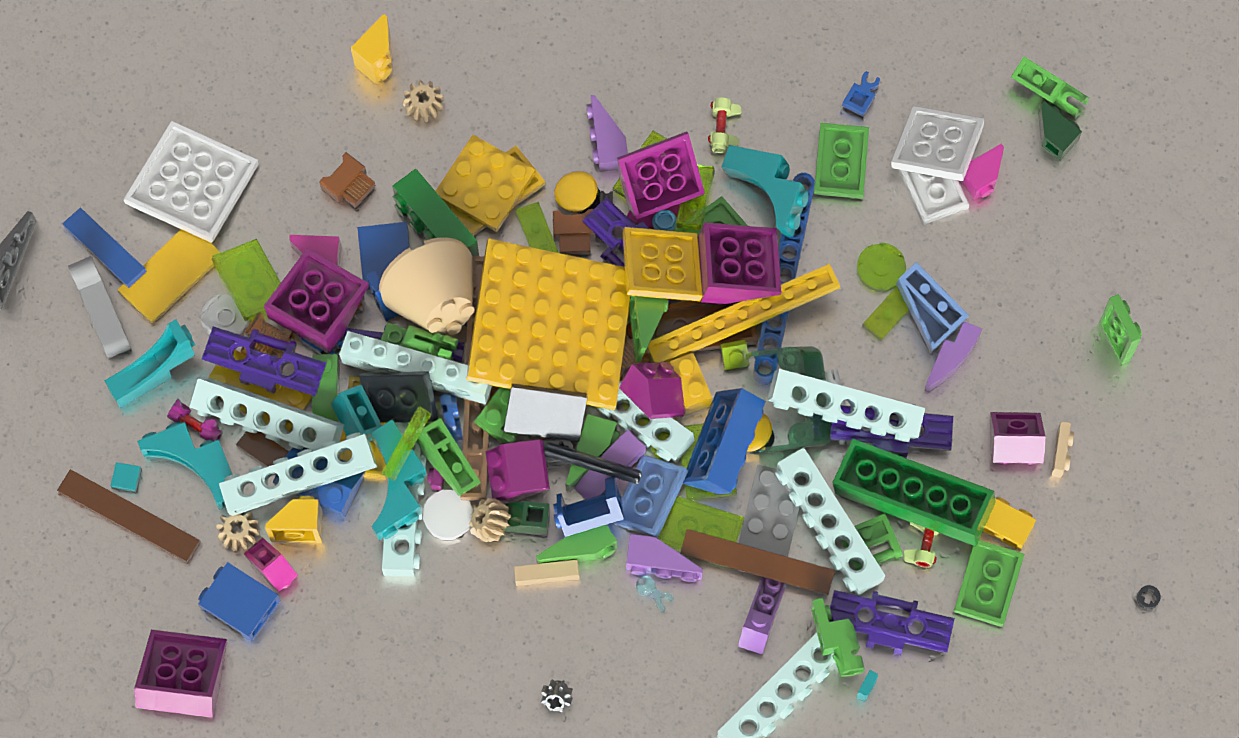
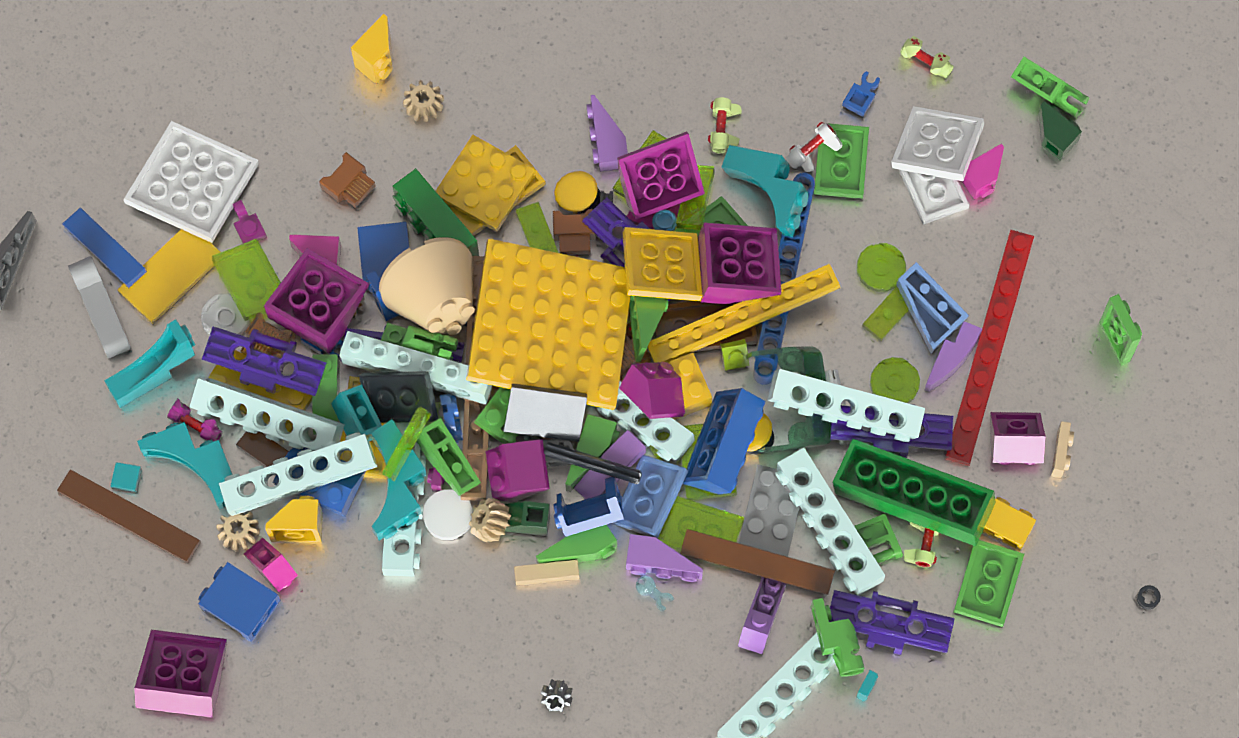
none -> magenta plate [233,200,267,247]
none -> white piece [786,122,842,172]
none -> clear neon green tile [870,357,920,403]
none -> yellowish green piece [900,36,954,78]
none -> red plate [945,229,1034,466]

